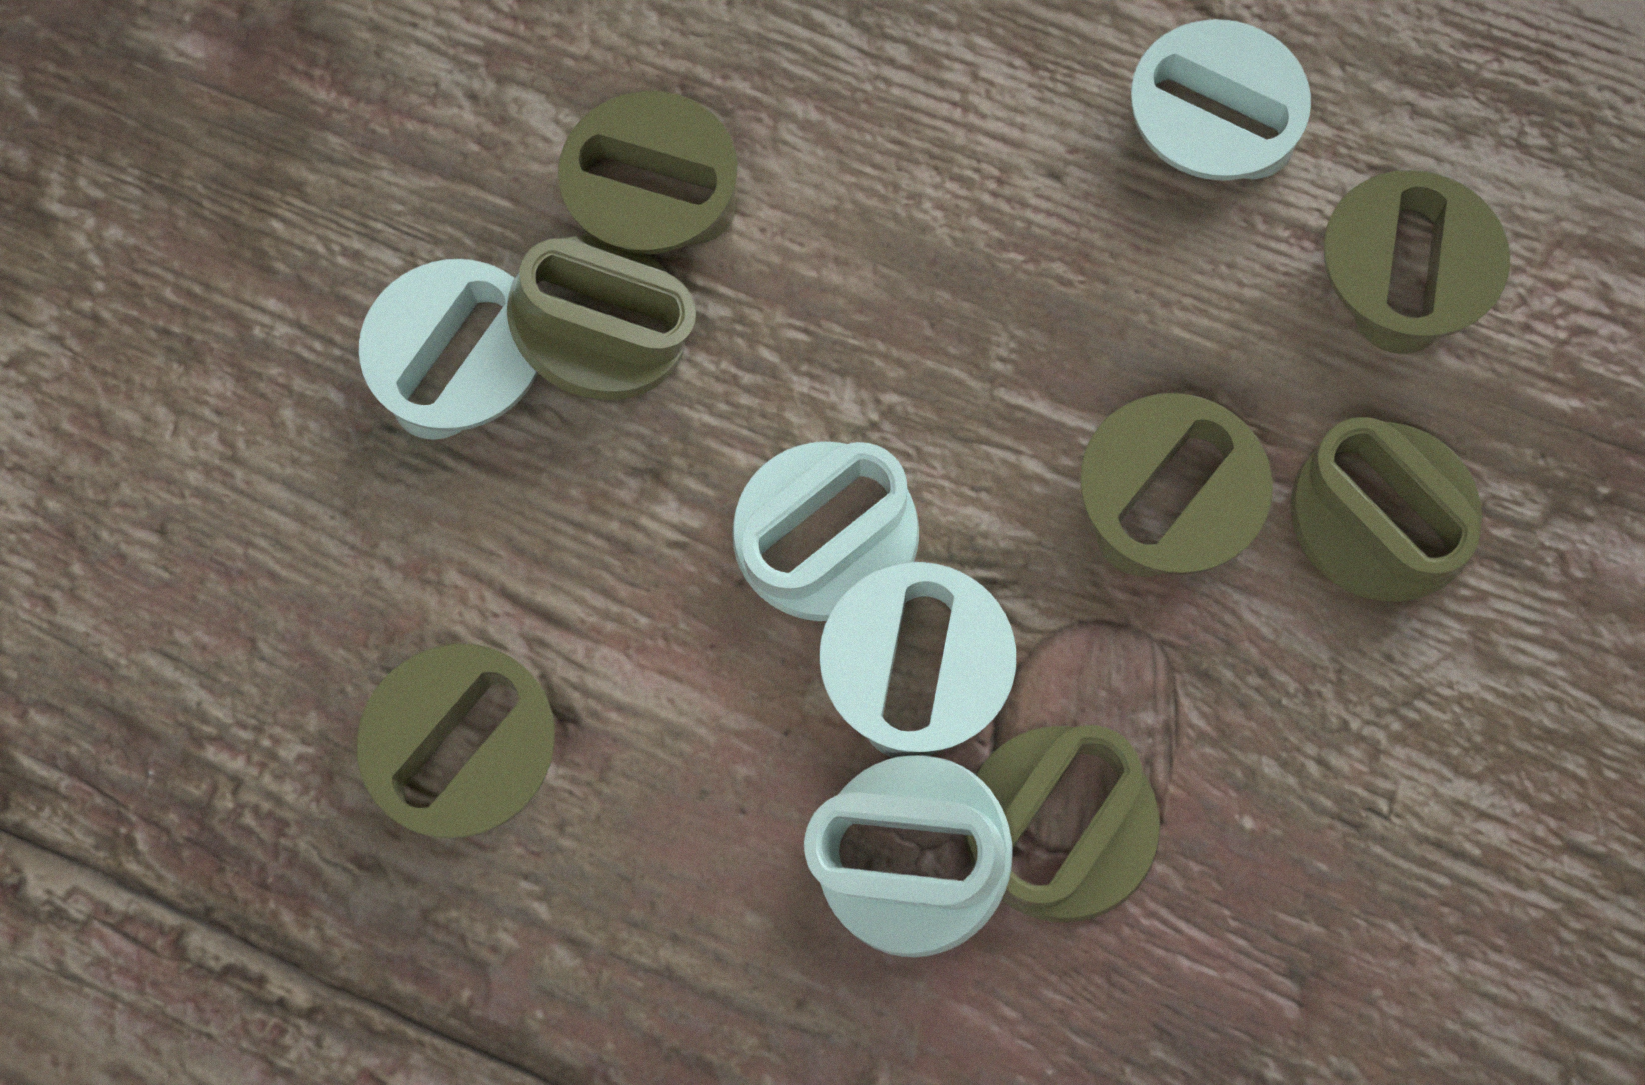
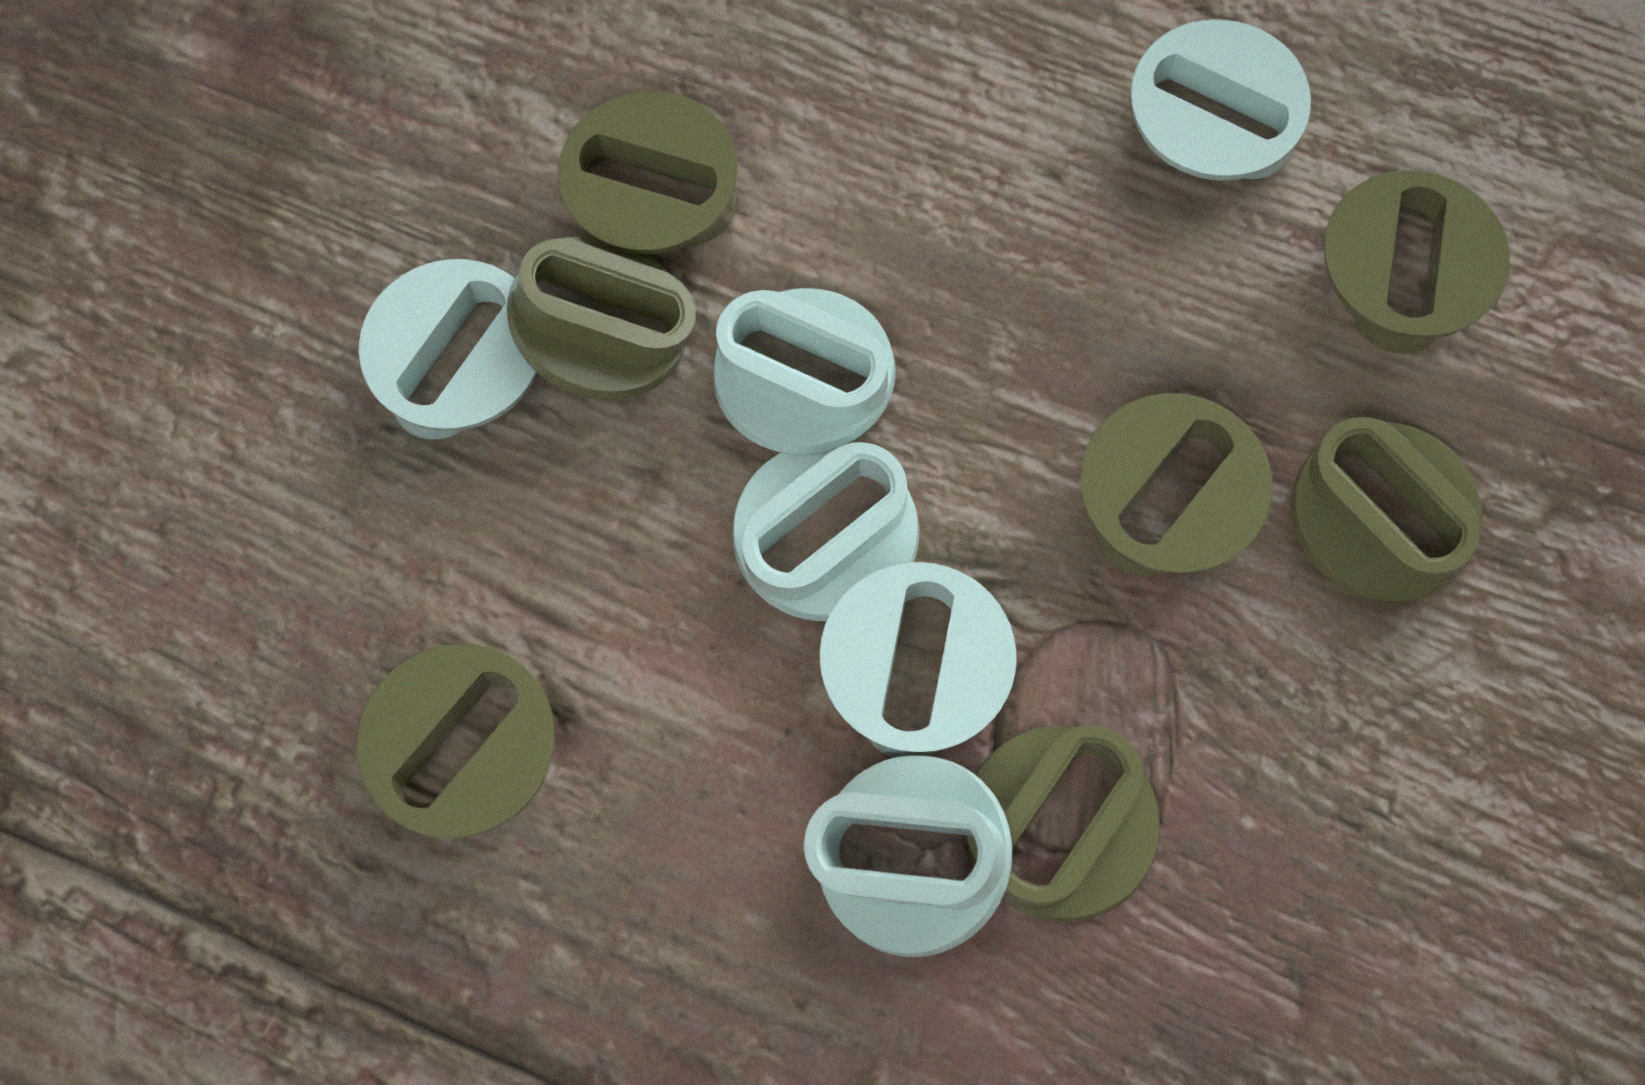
none -> light aqua piece [713,288,896,454]

